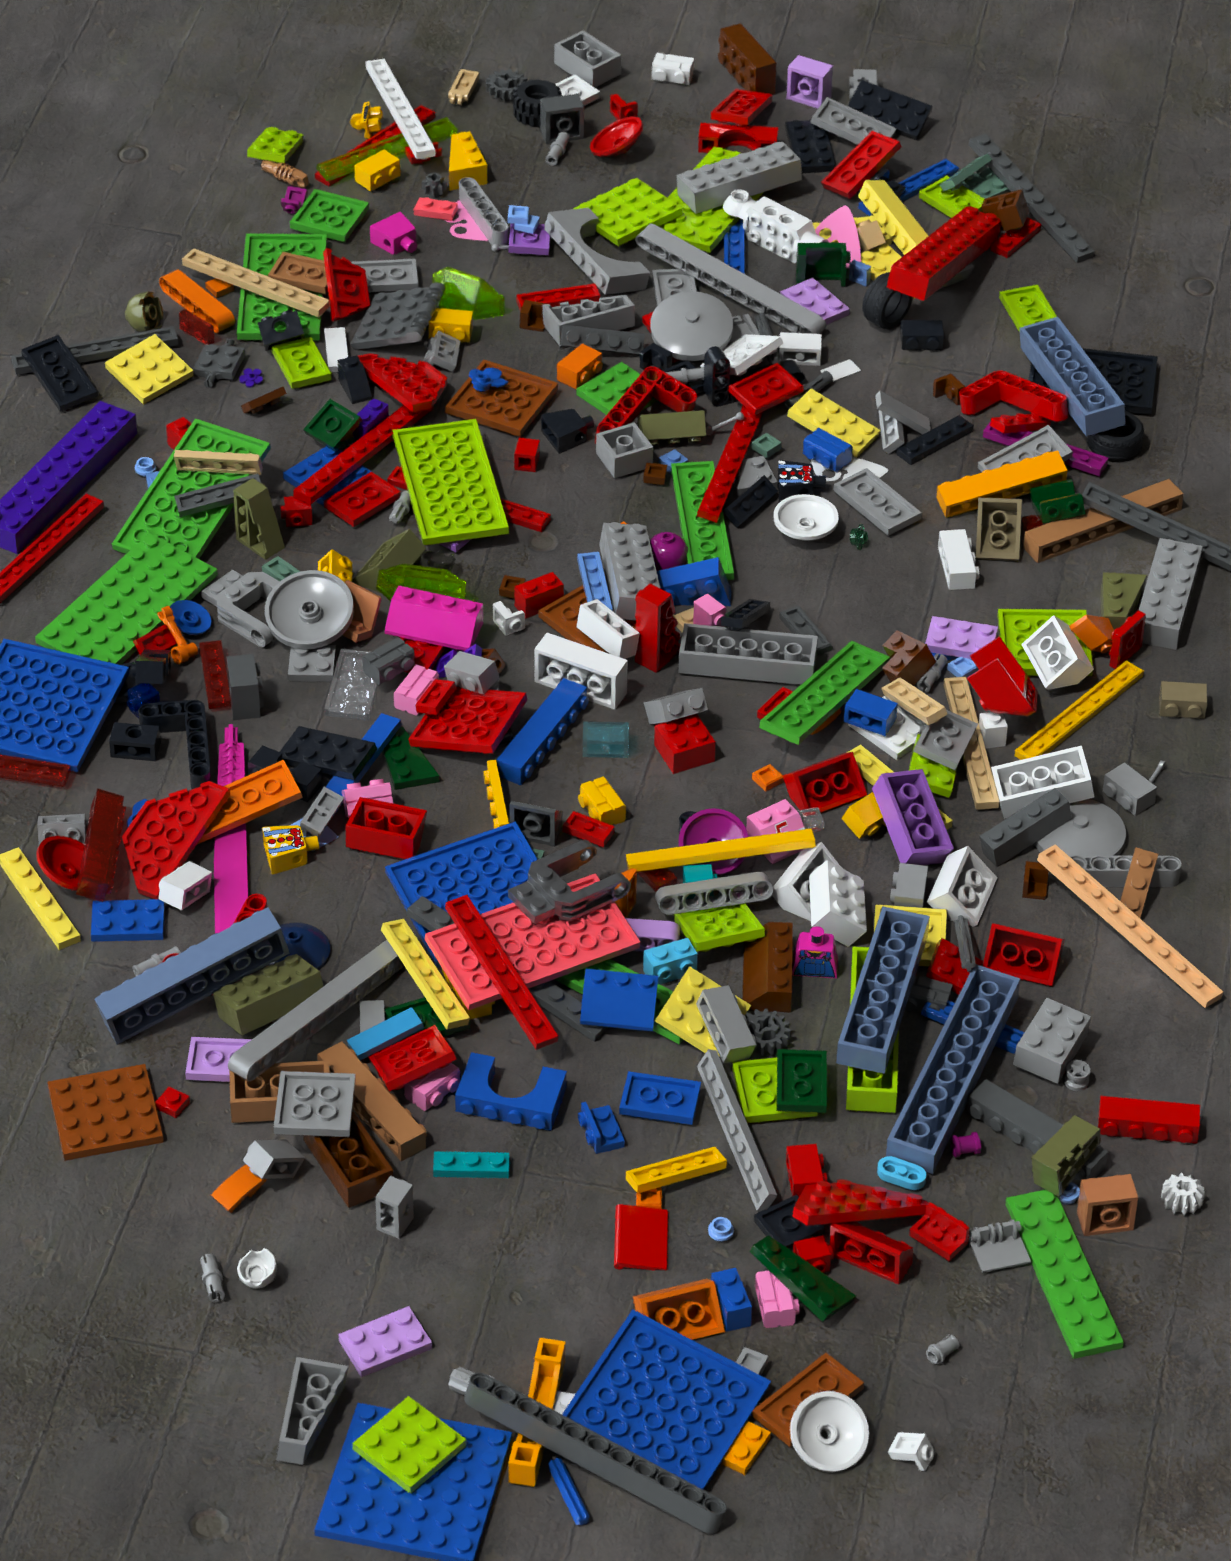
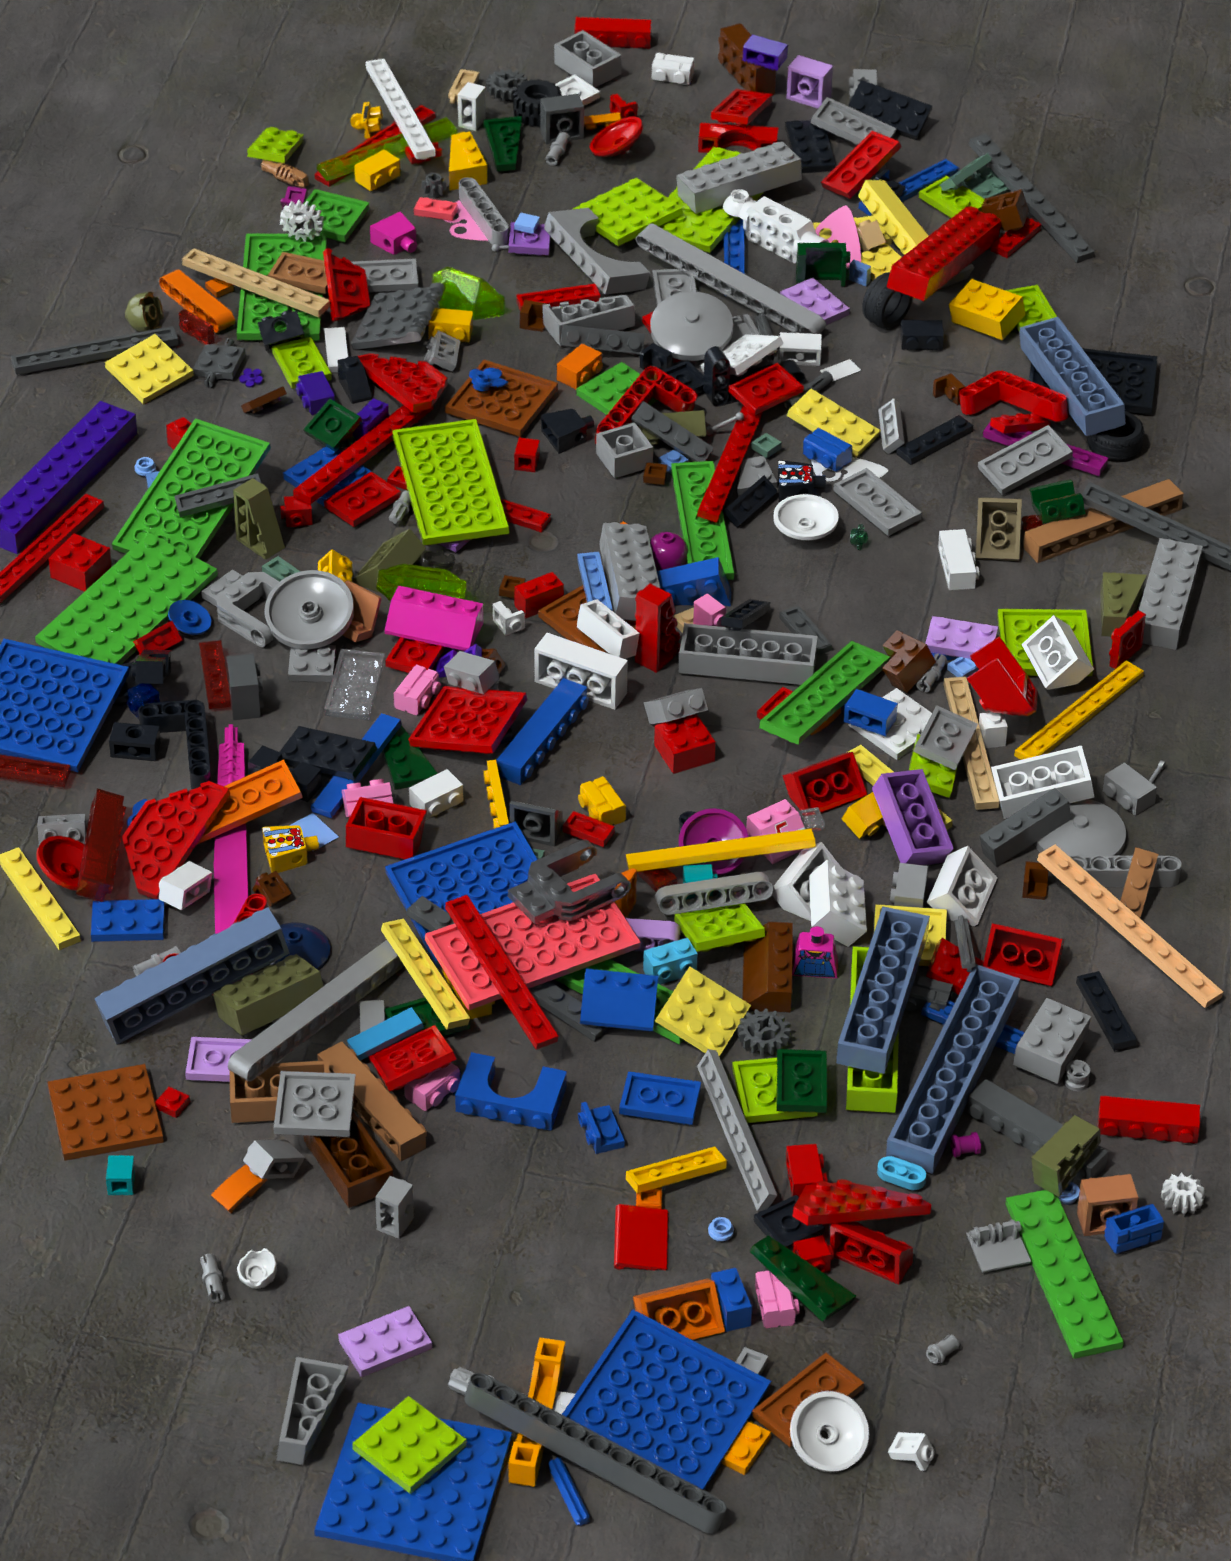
black plate [21,335,98,412] -> none
orange brick [157,606,198,664] -> none
tan plate [174,450,263,475] -> none
light grey hinge [300,787,344,838] -> none
dark grey brick [362,637,415,685] -> none
red plate [415,679,456,715] -> none
teal plate [433,1151,509,1178] -> none
light blue tile [508,205,529,225] -> none
clear light blue brick [583,722,629,758] -> none
light grey pin [666,367,704,385] -> none
light grey brick [696,985,756,1063] -> none
orange tile [752,764,784,791] -> none
light grey tile [875,391,931,435] -> none
tan plate [882,678,948,725] -> none
red bracket [909,1202,970,1262] -> none
light orange brick [937,450,1067,518] -> none
orange slope [1069,614,1114,653] -> none
dark tan brick [1159,681,1207,719] -> none
none -> red brick [49,533,112,592]
none -> teal brick [106,1155,135,1195]
none -> reddish brown bracket [252,871,292,907]
none -> white gear [280,200,324,241]
none -> dark purple brick [296,371,335,415]
none -> white brick [409,769,463,820]
none -> white brick [458,82,486,131]
none -> dark green wing [483,116,522,172]
none -> red brick [574,17,651,49]
none -> light orange plate [584,113,621,130]
none -> dark grey plate [631,401,714,462]
none -> dark purple brick [743,35,788,71]
none -> yellow brick [949,279,1026,340]
none -> black plate [1076,971,1137,1051]
none -> blue brick [1104,1204,1164,1254]

